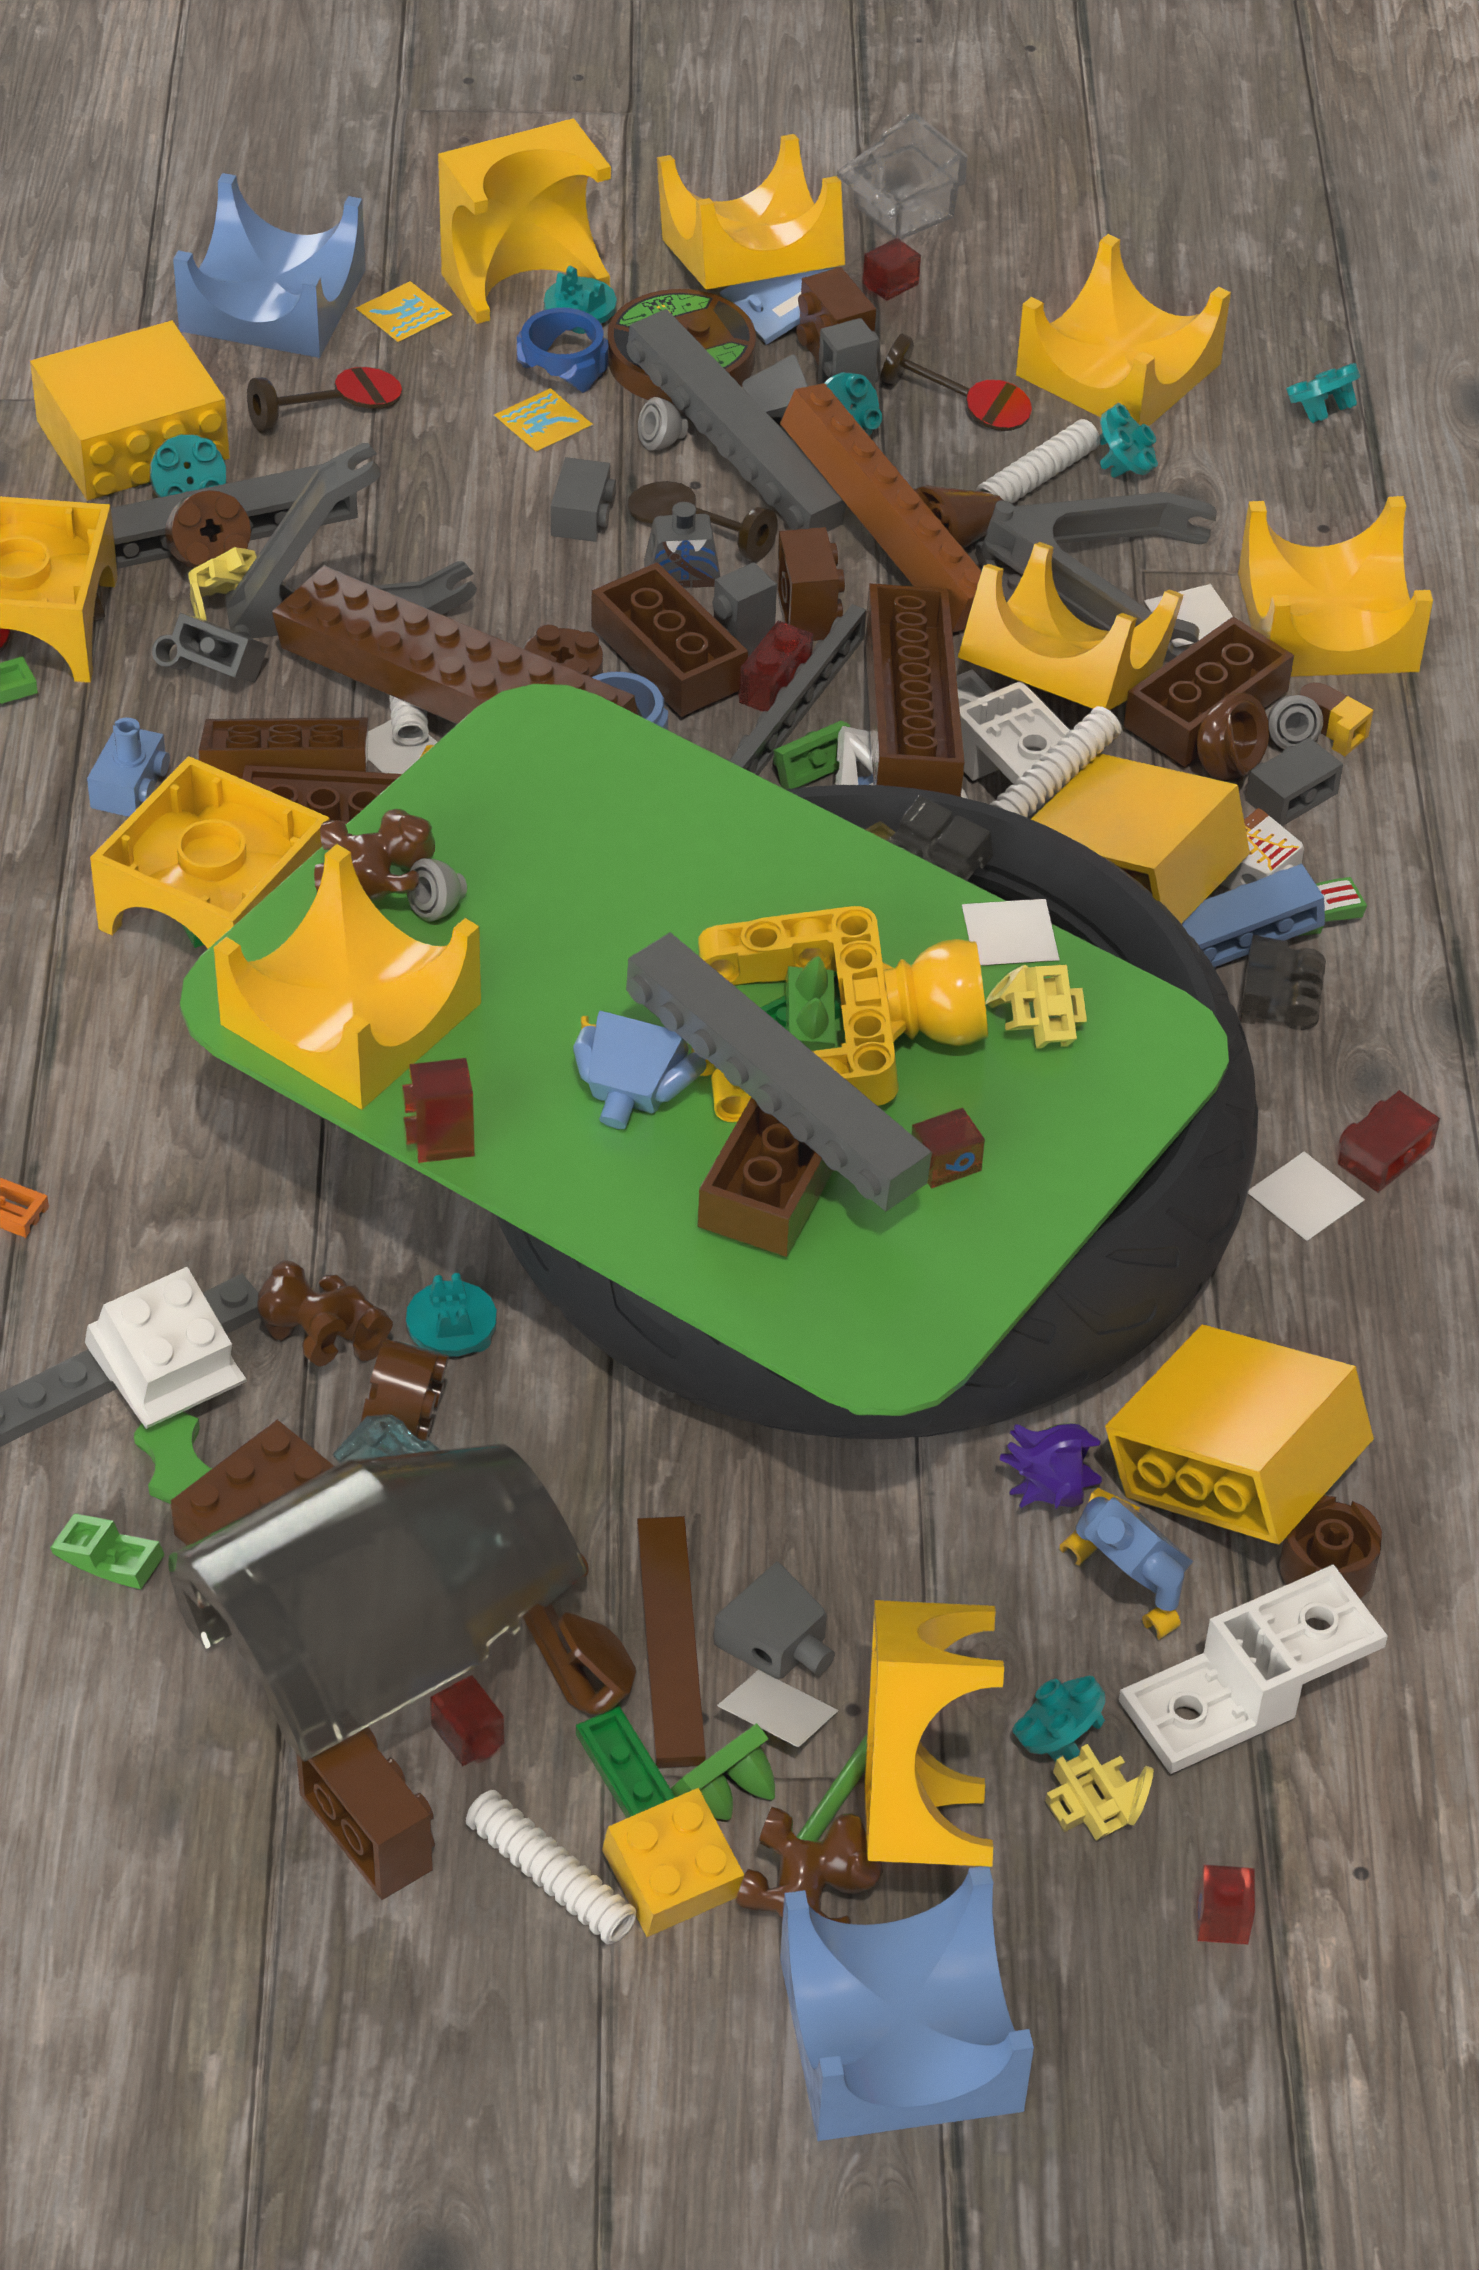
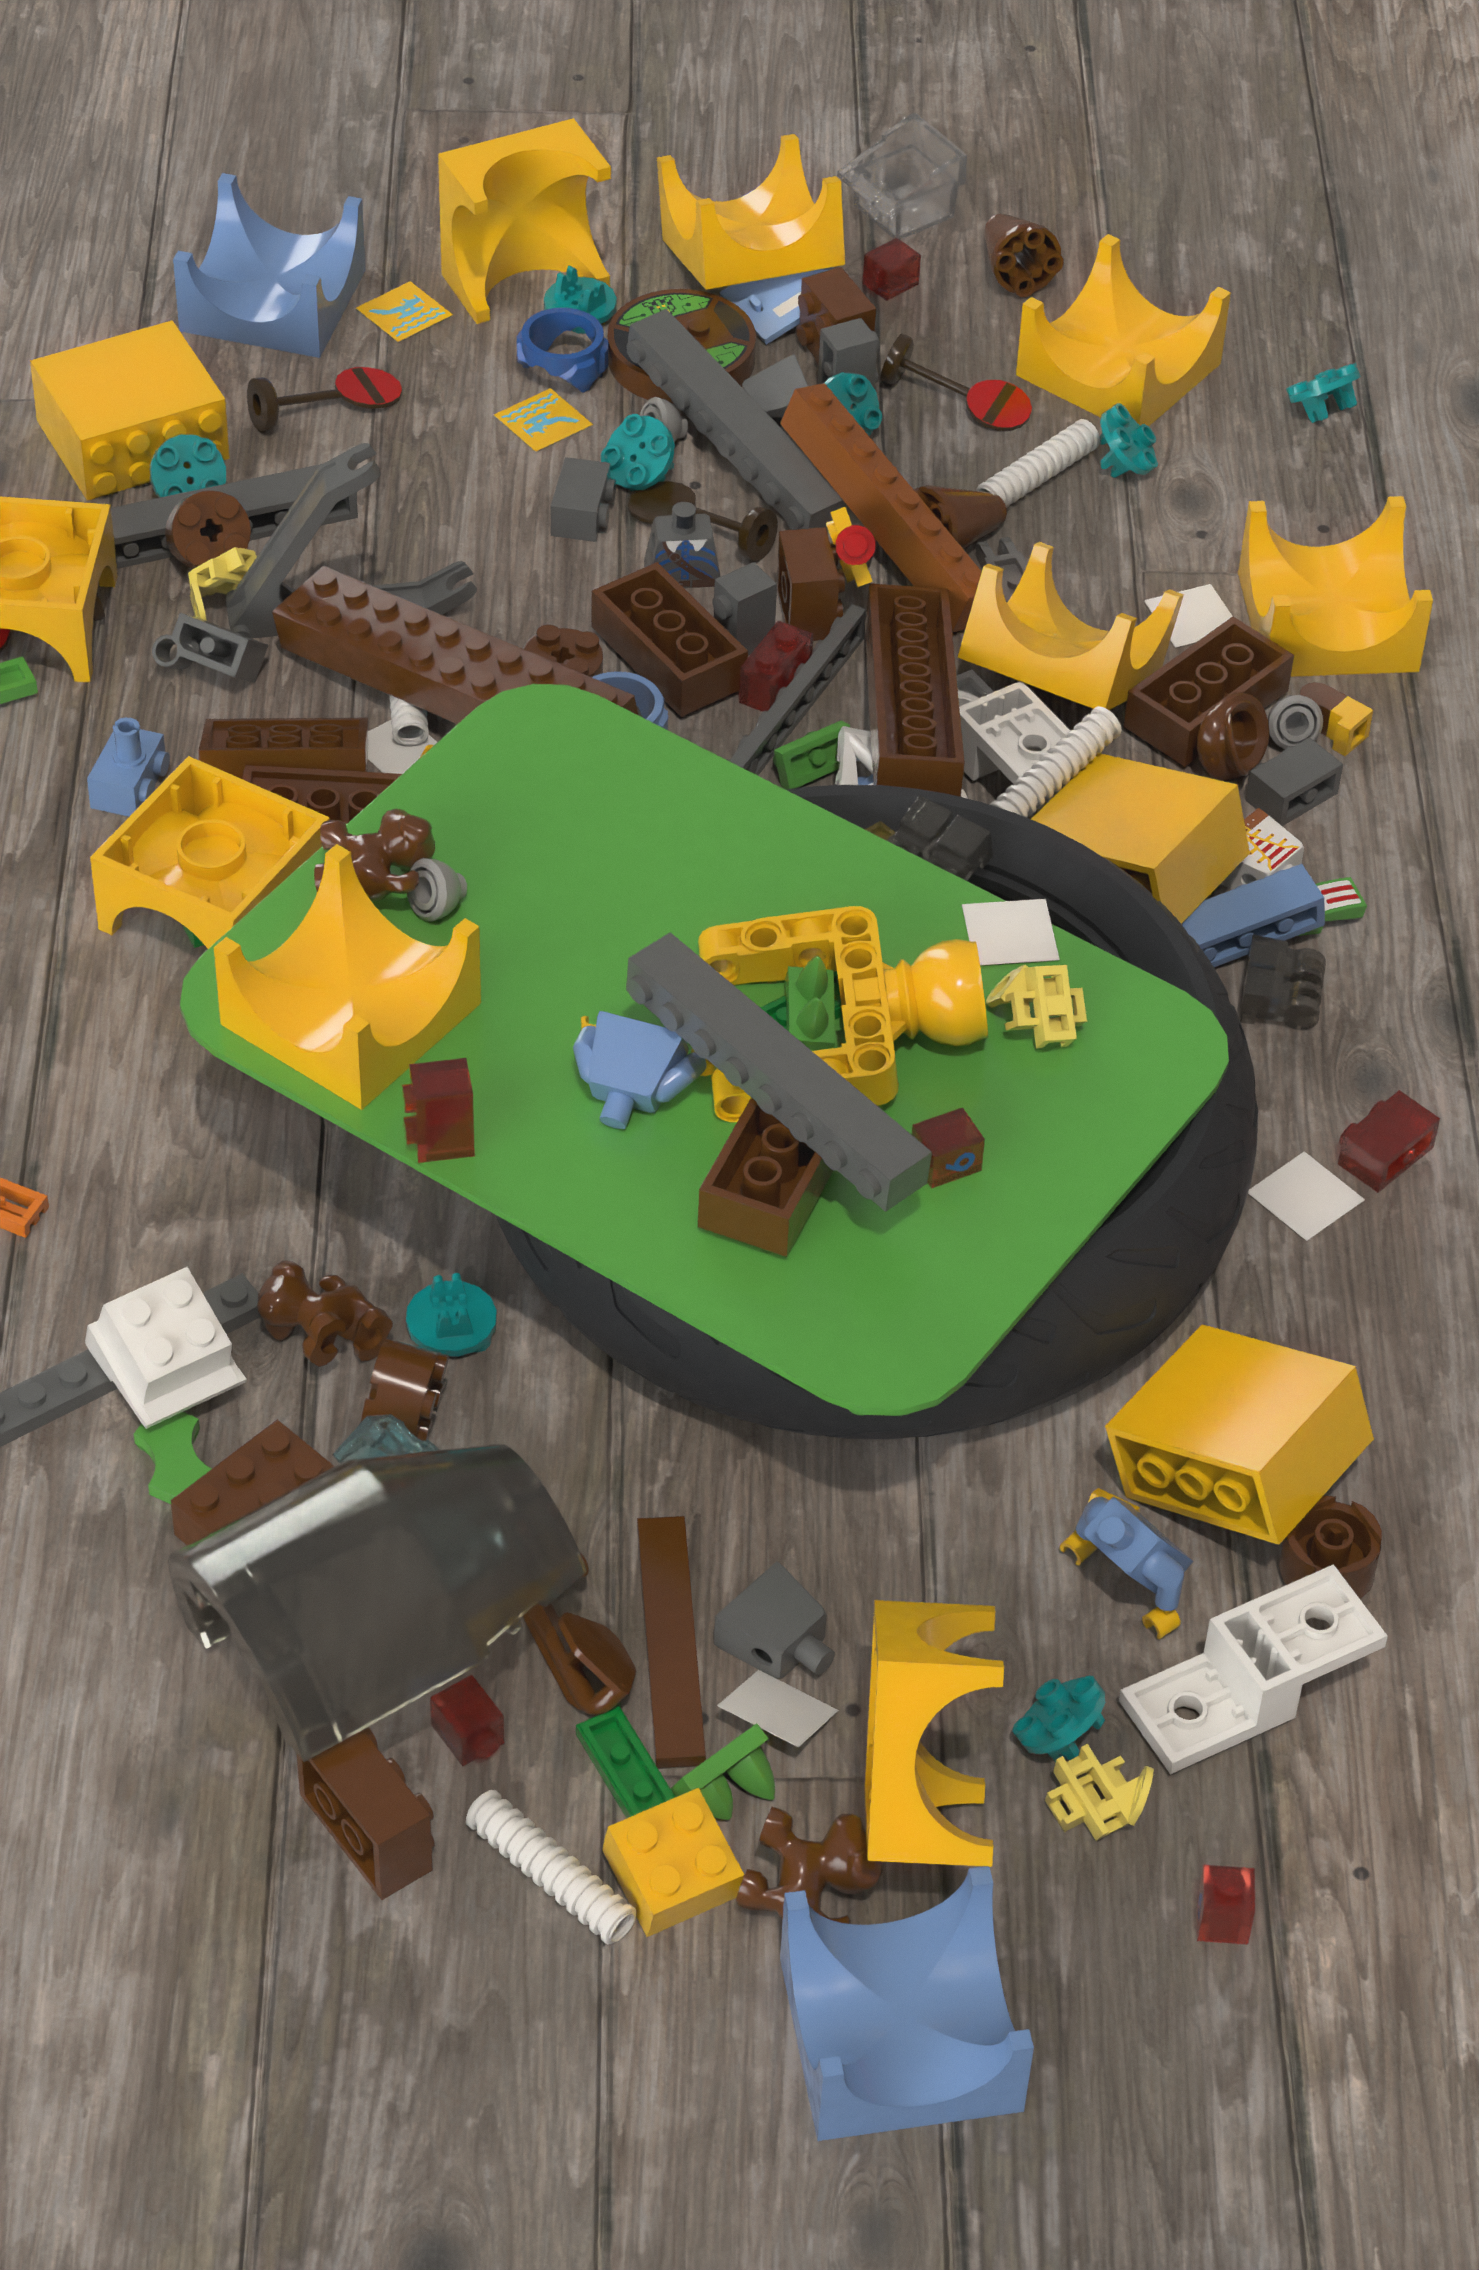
bright green slope [50,1513,165,1589] -> none
bright green bar [796,1735,867,1841] -> none
dark grey piece [981,492,1217,661] -> none
dark purple hair [999,1423,1102,1509] -> none
none -> teal plate [601,414,675,490]
none -> plate [826,507,876,587]
none -> reddish brown cone [985,214,1064,297]

